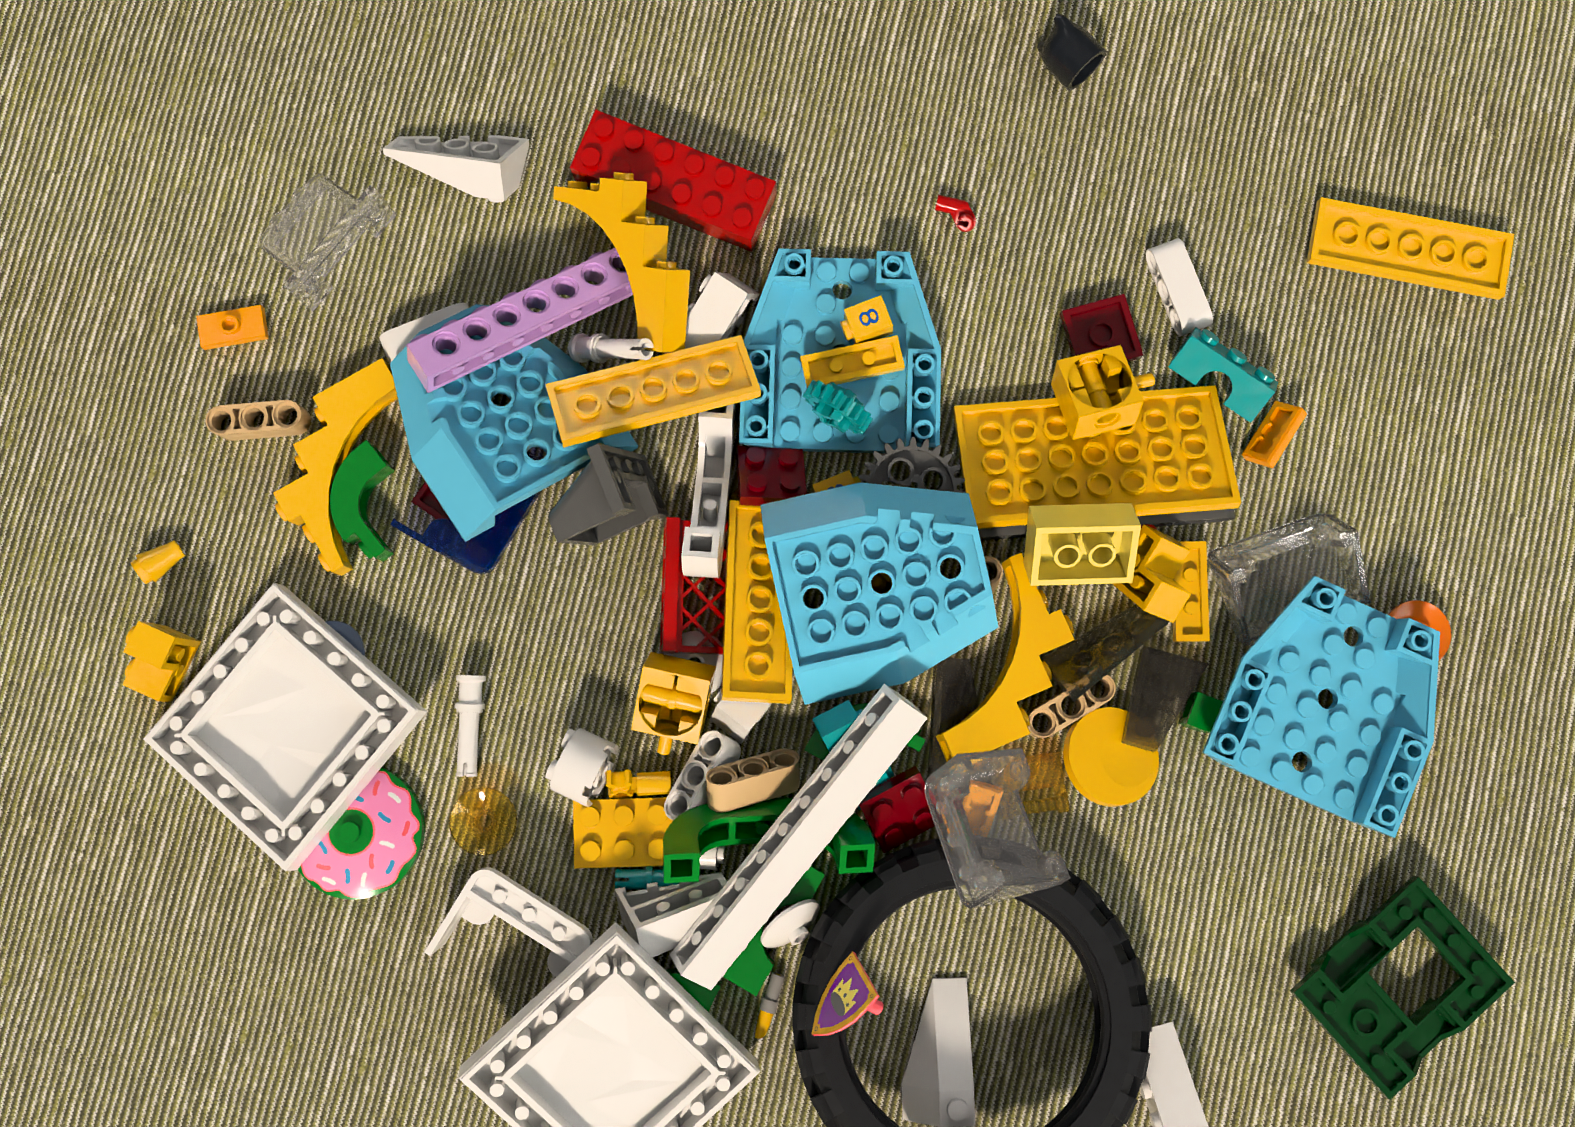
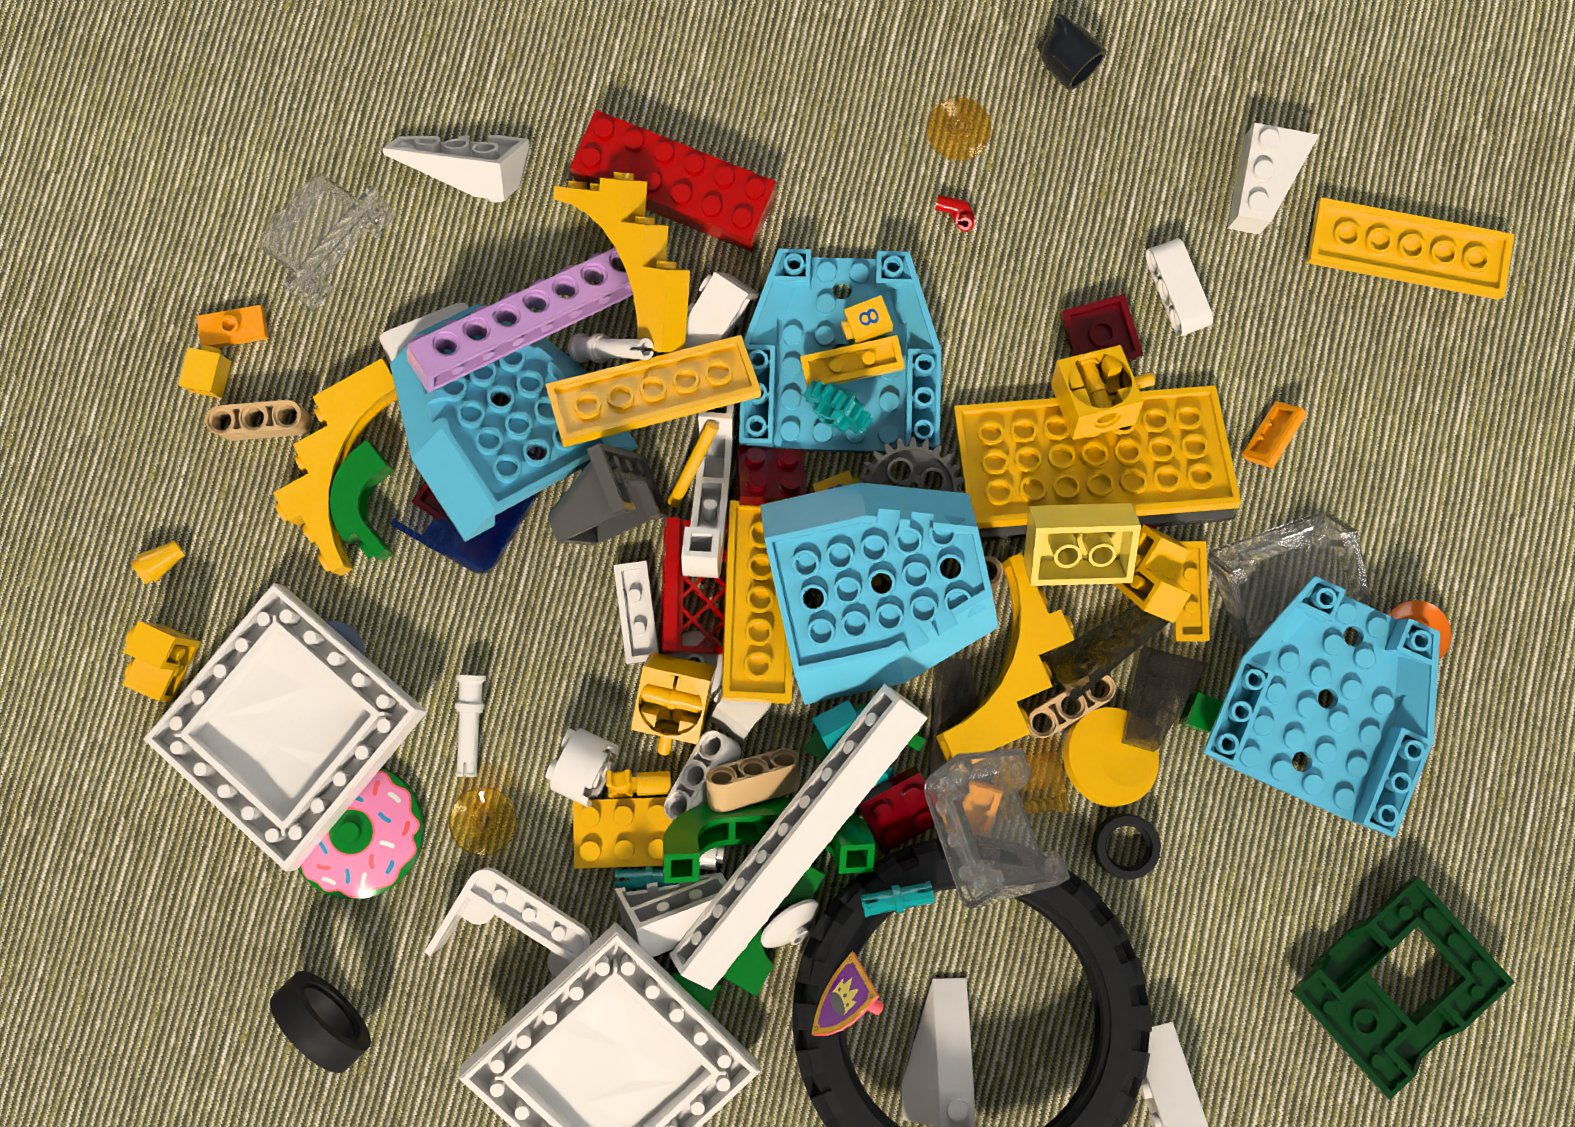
light grey piece [755,972,785,1039] -> none
teal arch [1168,327,1278,423] -> none
none -> yellow brick [178,345,232,399]
none -> black tyre [270,971,371,1073]
none -> white plate [613,561,660,665]
none -> yellow bar [667,421,719,508]
none -> teal pin [861,881,935,918]
none -> clear yellow dish [927,98,991,161]
none -> black tyre [1092,813,1161,880]
none -> white wedge [1228,123,1319,234]

